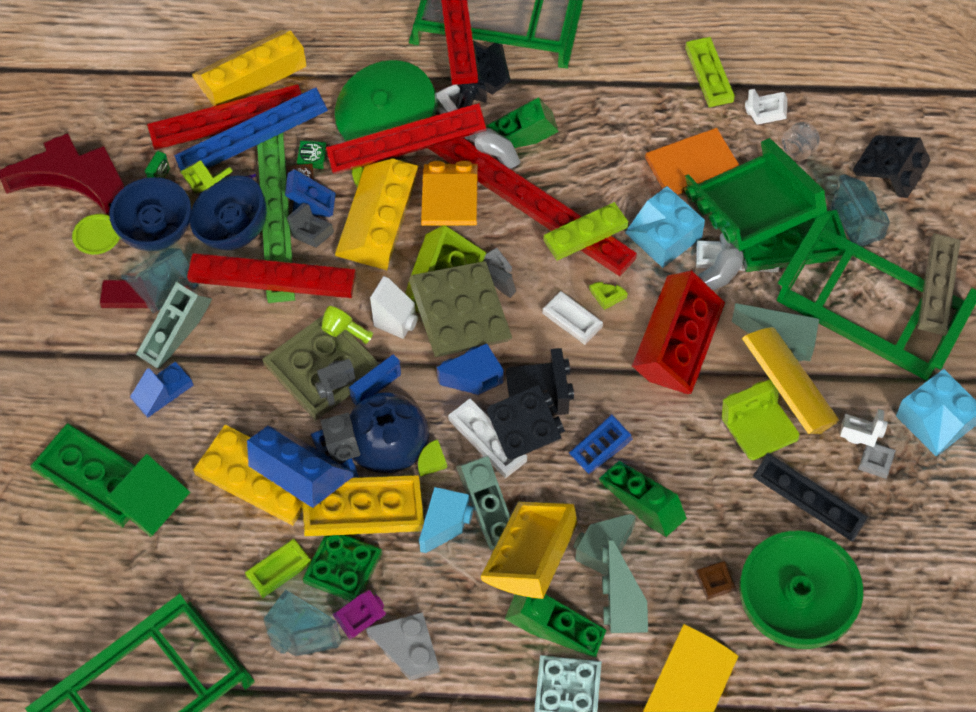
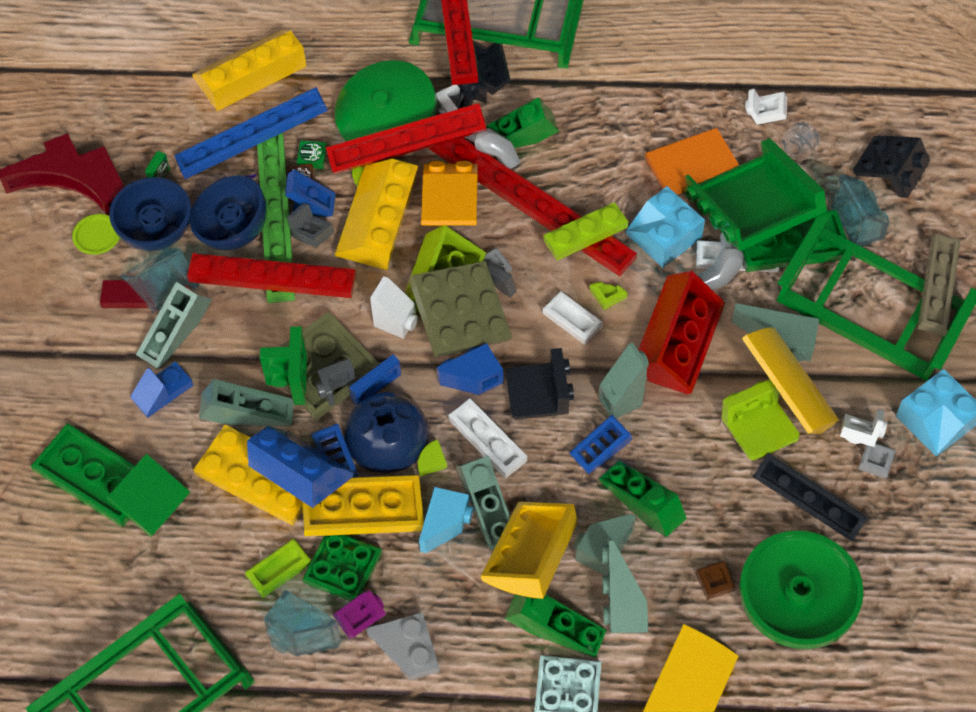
red plate [147,84,302,150] -> none
lime panel [180,160,233,194] -> none
lime bar [321,306,373,344] -> none
dark grey bracket [321,412,360,462] -> none
black bracket [487,385,566,460] -> none
lime plate [685,37,735,107] -> none
none -> sand green slope [199,379,294,426]
none -> green bracket [260,326,307,405]
none -> sand green slope [598,342,649,419]

